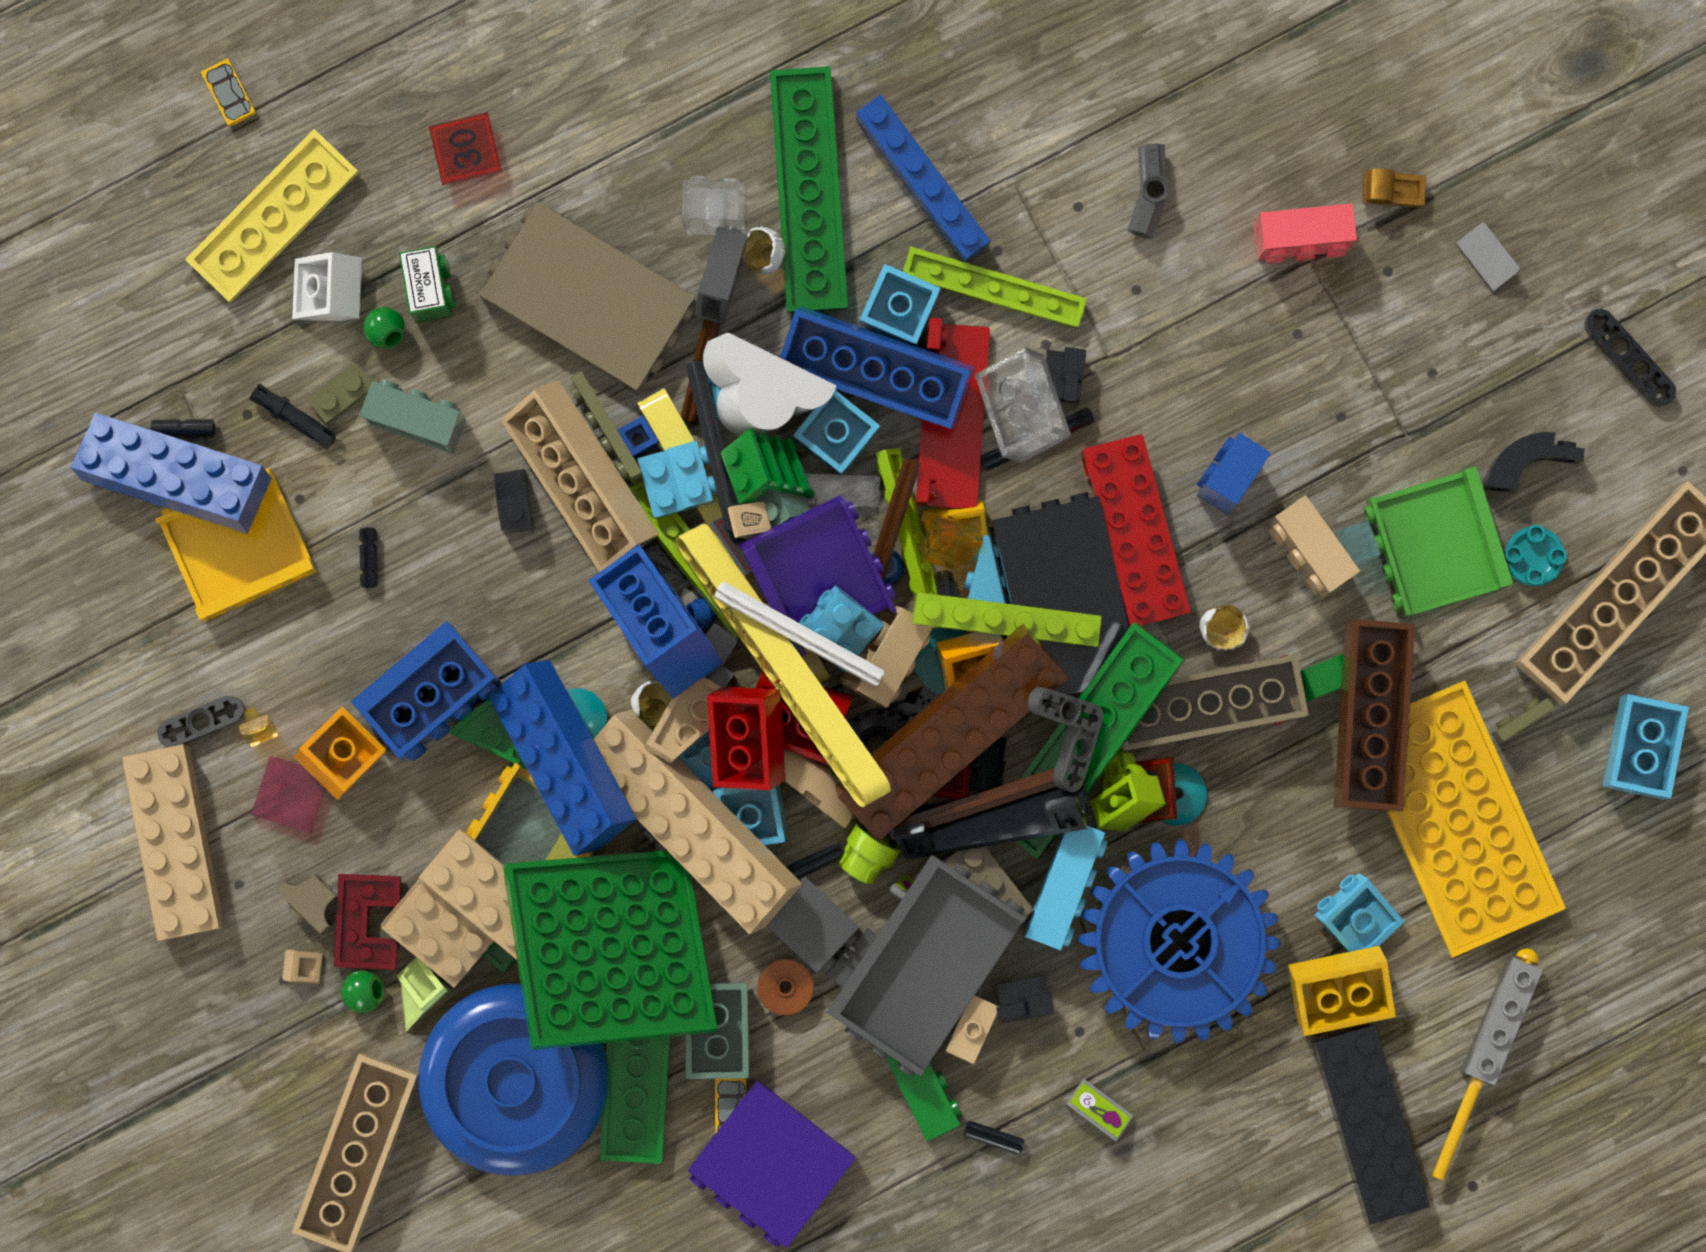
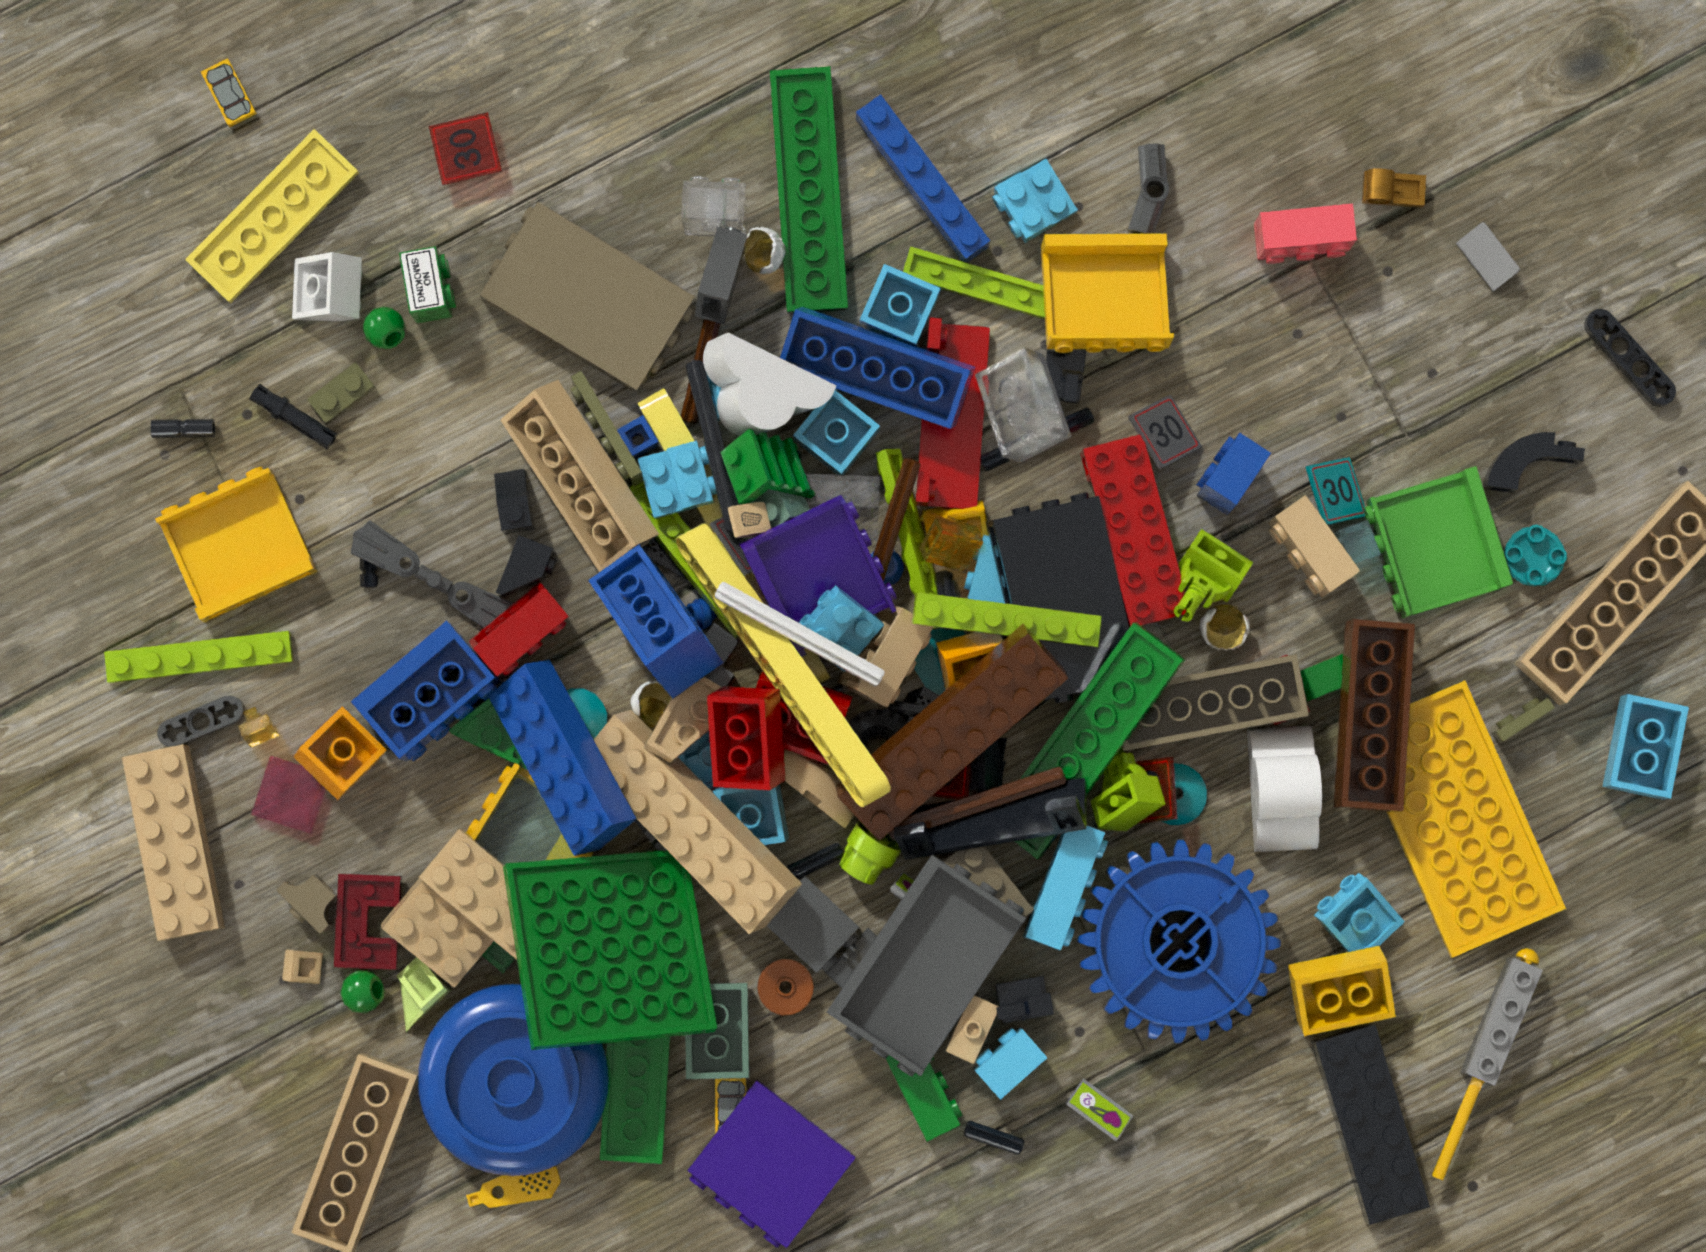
brick [70,413,272,534] -> none
sand green brick [359,379,466,454] -> none
dark grey beam [1028,687,1103,792] -> none
none -> lime plate [104,631,294,683]
none -> dark grey piece [351,520,513,629]
none -> yellow piece [466,1166,561,1208]
none -> red brick [469,581,569,676]
none -> black slope [496,535,558,597]
none -> medium azure brick [974,1027,1047,1100]
none -> medium azure plate [992,159,1078,243]
none -> yellow panel [1041,234,1174,353]
none -> dark grey piece [1128,394,1202,470]
none -> lime brick [1174,529,1253,622]
none -> white brick [1247,725,1322,852]
none -> teal piece [1305,457,1365,525]

